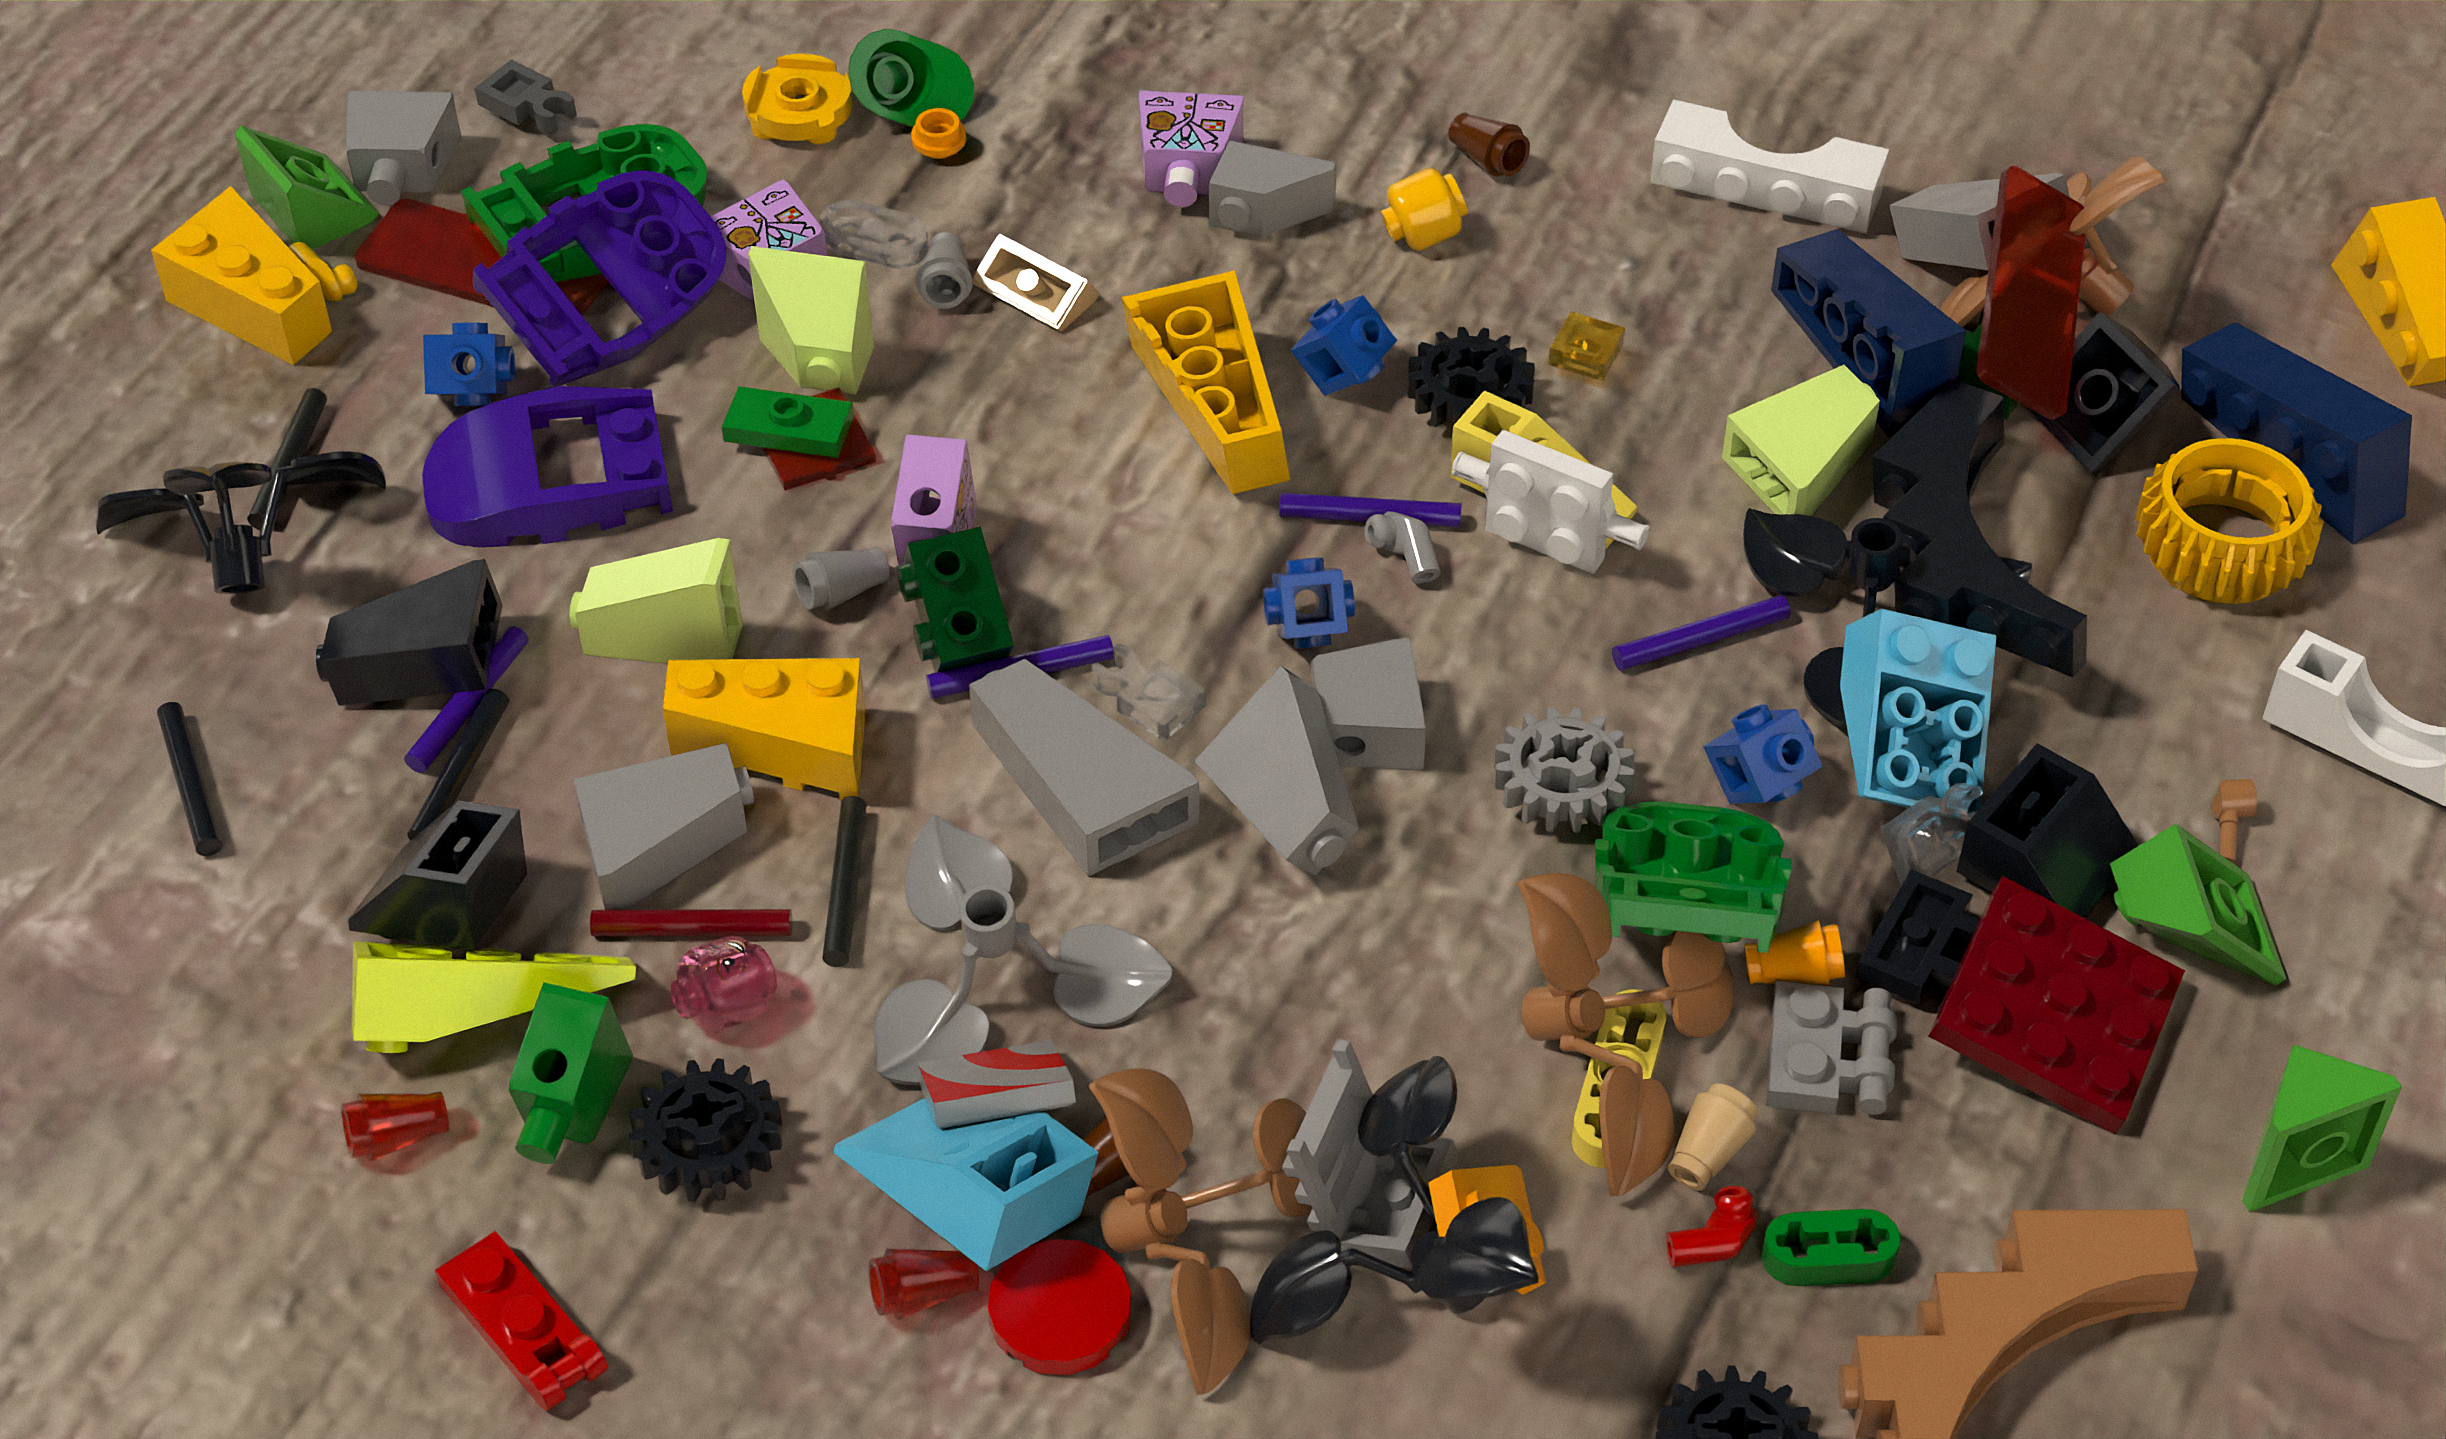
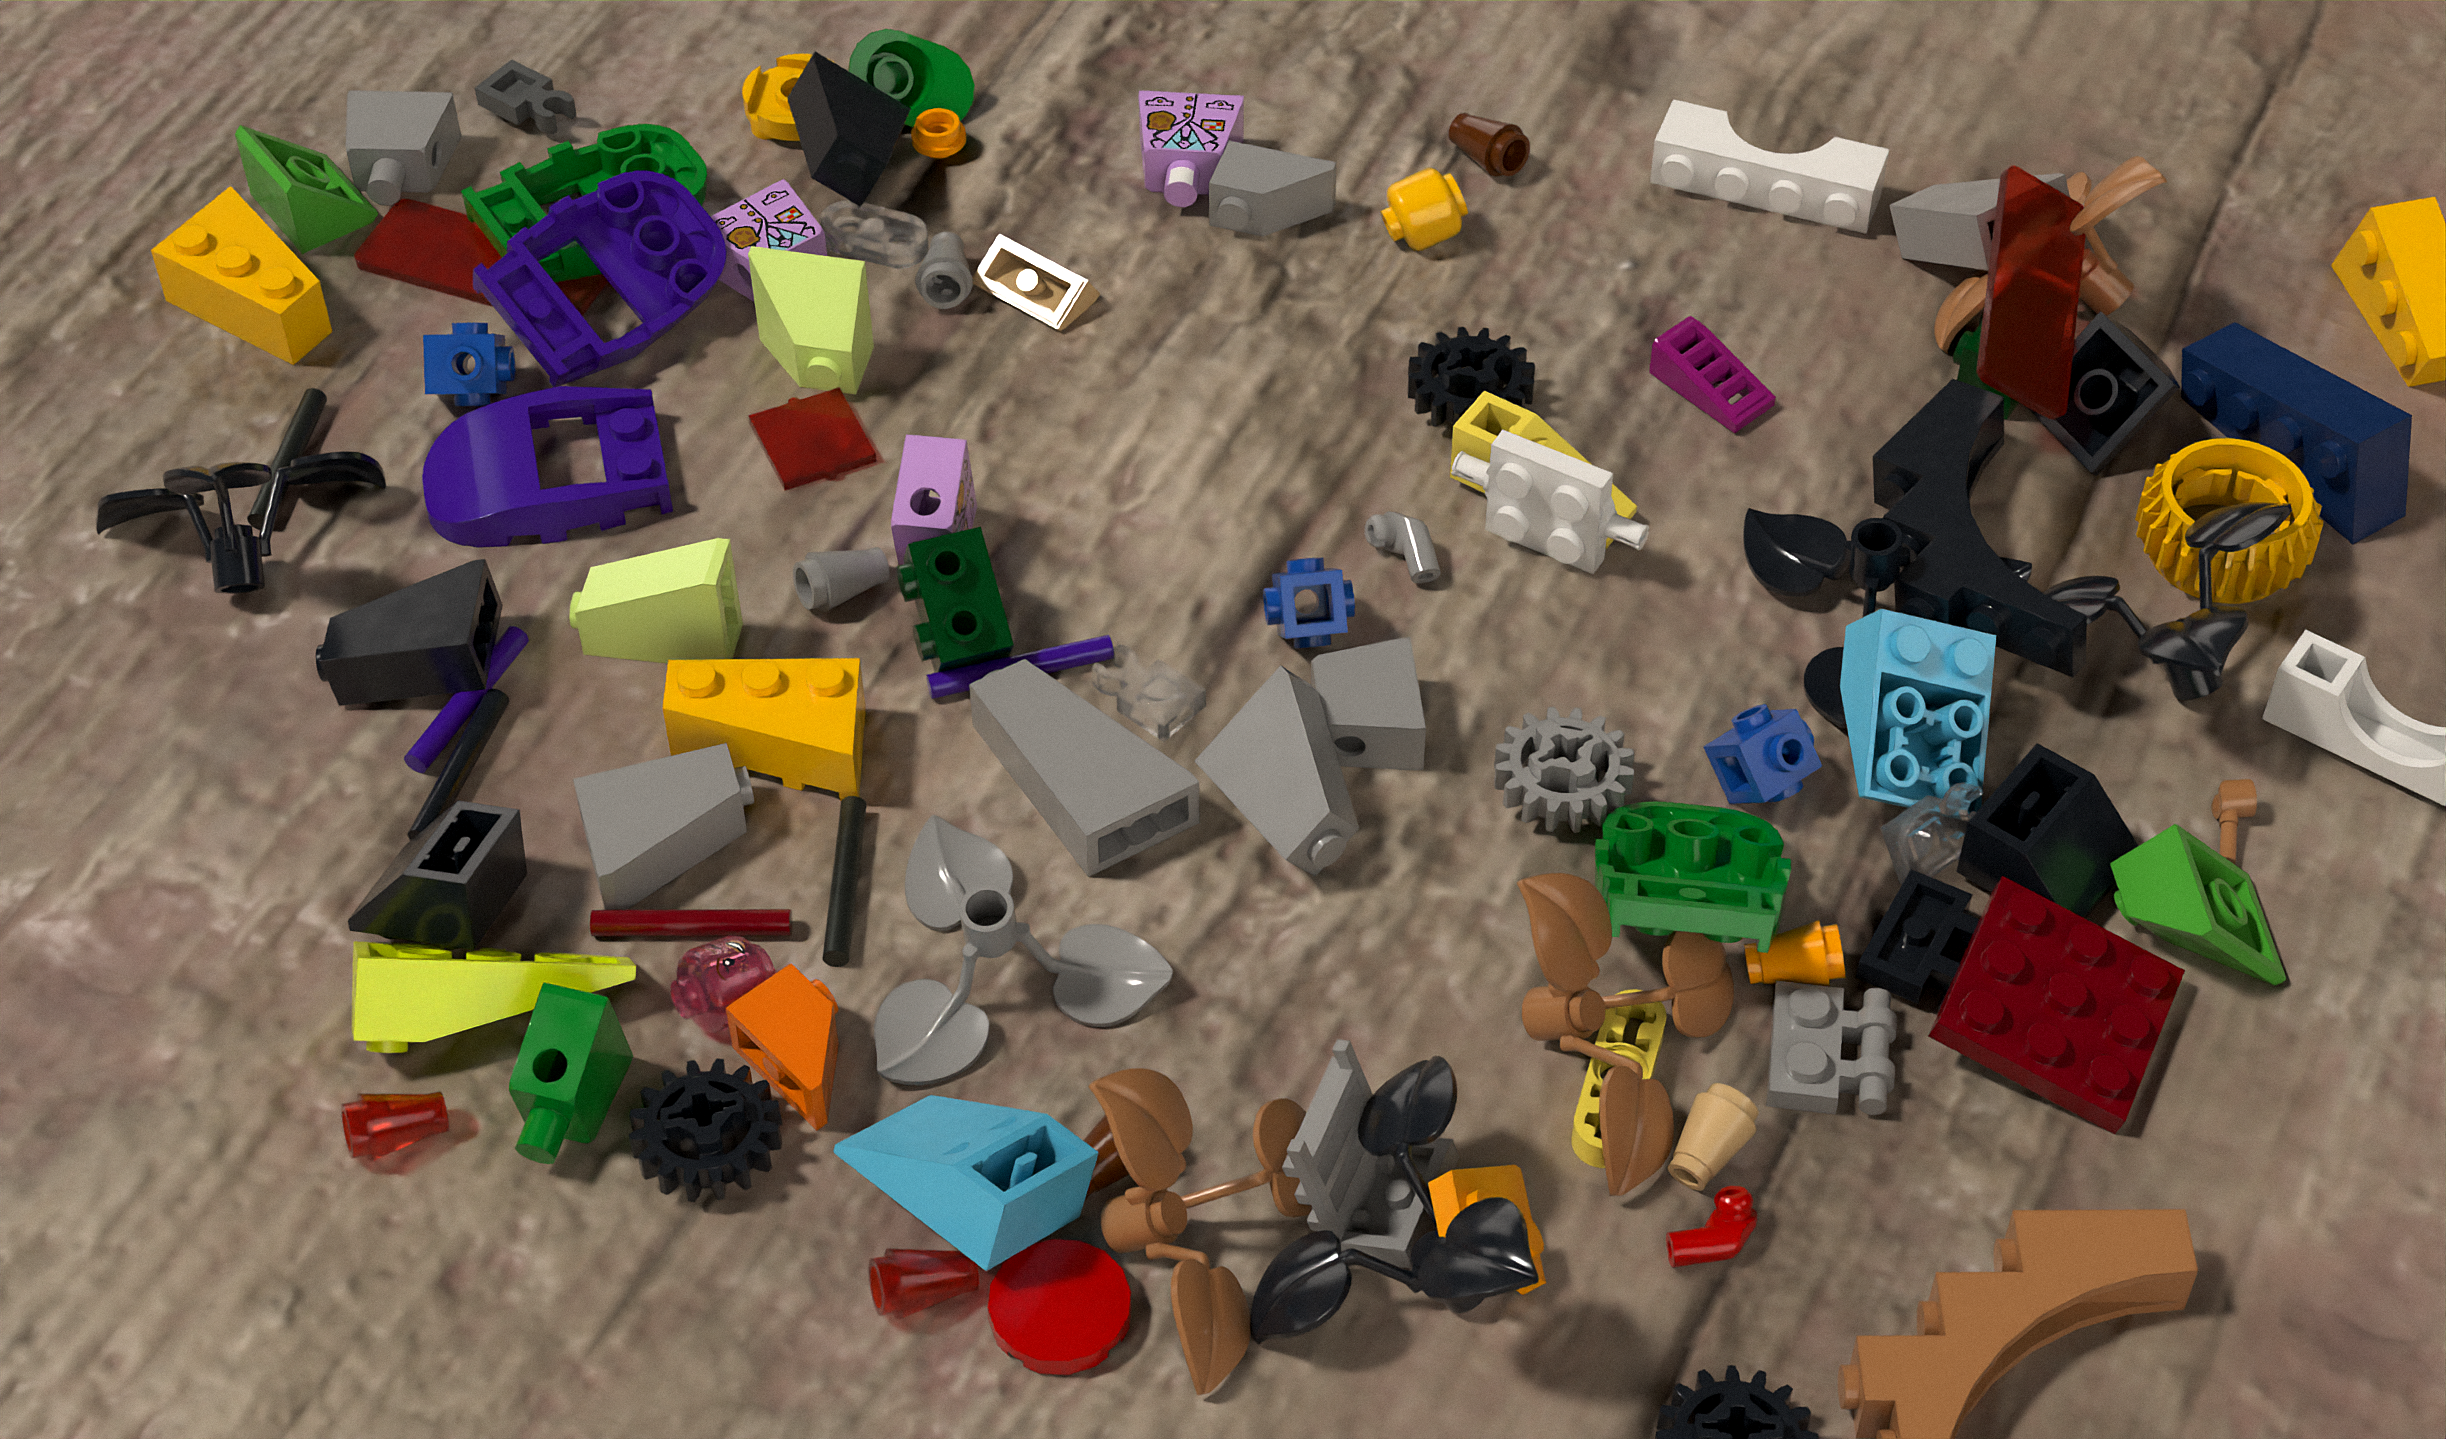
black bar [157,702,222,856] -> none
yellow arm [288,242,358,302] -> none
red plate [435,1231,609,1411] -> none
green plate [722,386,854,458] -> none
light grey tile [917,1040,1076,1128] -> none
yellow wedge [1121,270,1291,494] -> none
dark purple bar [1279,493,1462,527] -> none
blue brick [1290,295,1397,396] -> none
clear yellow plate [1548,311,1625,381] -> none
dark purple bar [1612,595,1791,671] -> none
yellowish green slope [1722,365,1880,516] -> none
green beam [1762,1209,1900,1286] -> none
dark blue wedge [1771,229,1966,437] -> none
bright green slope [2242,1044,2402,1212] -> none
none -> orange slope [726,963,839,1131]
none -> black slope [787,51,911,207]
none -> magenta slope [1649,316,1776,433]
none -> black plant [2042,502,2293,700]

